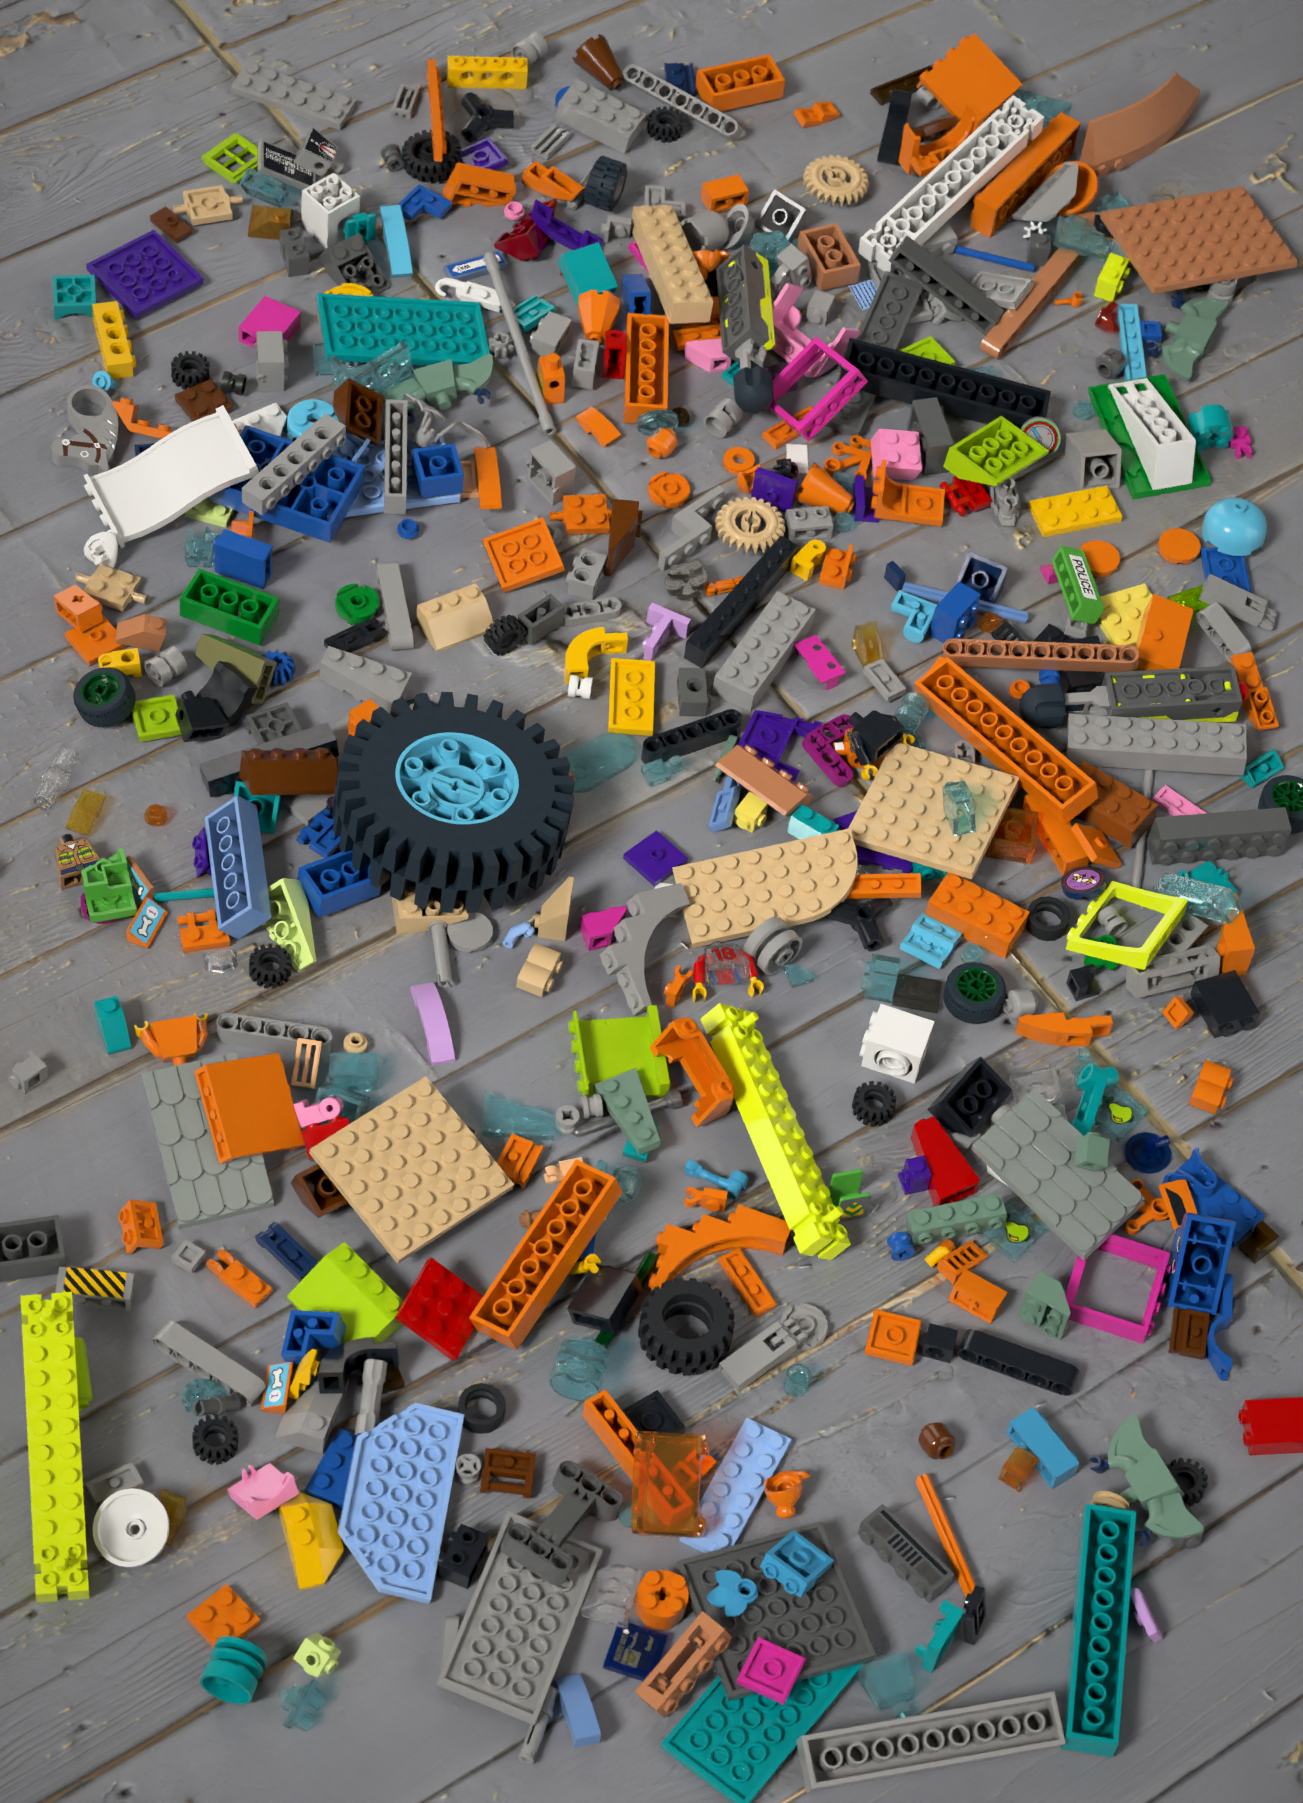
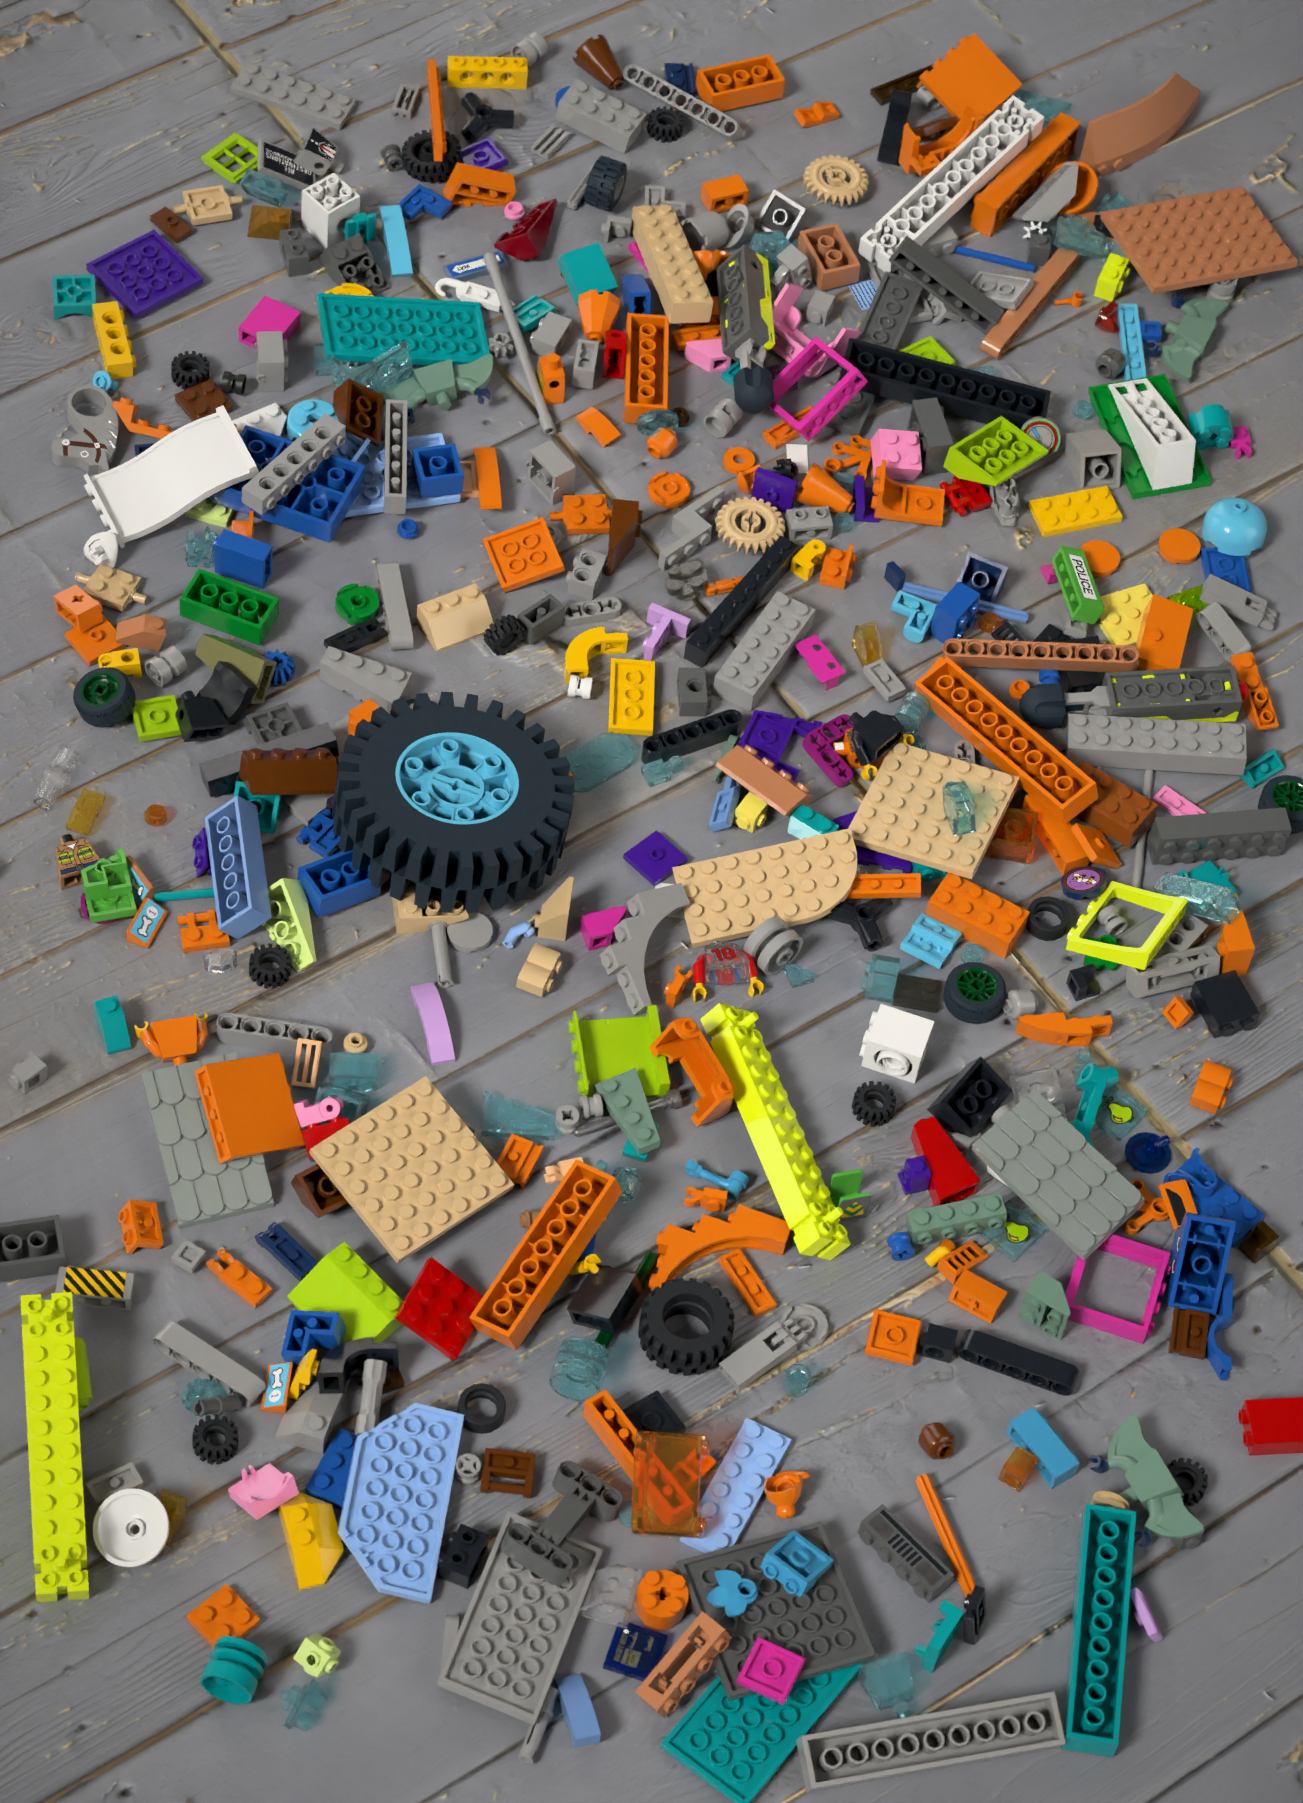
light grey plant [402,393,488,449] -> none
orange slope [521,161,585,201] -> none
dark purple slope [530,199,603,250] -> none
sand green brick [1074,1132,1110,1172] -> none

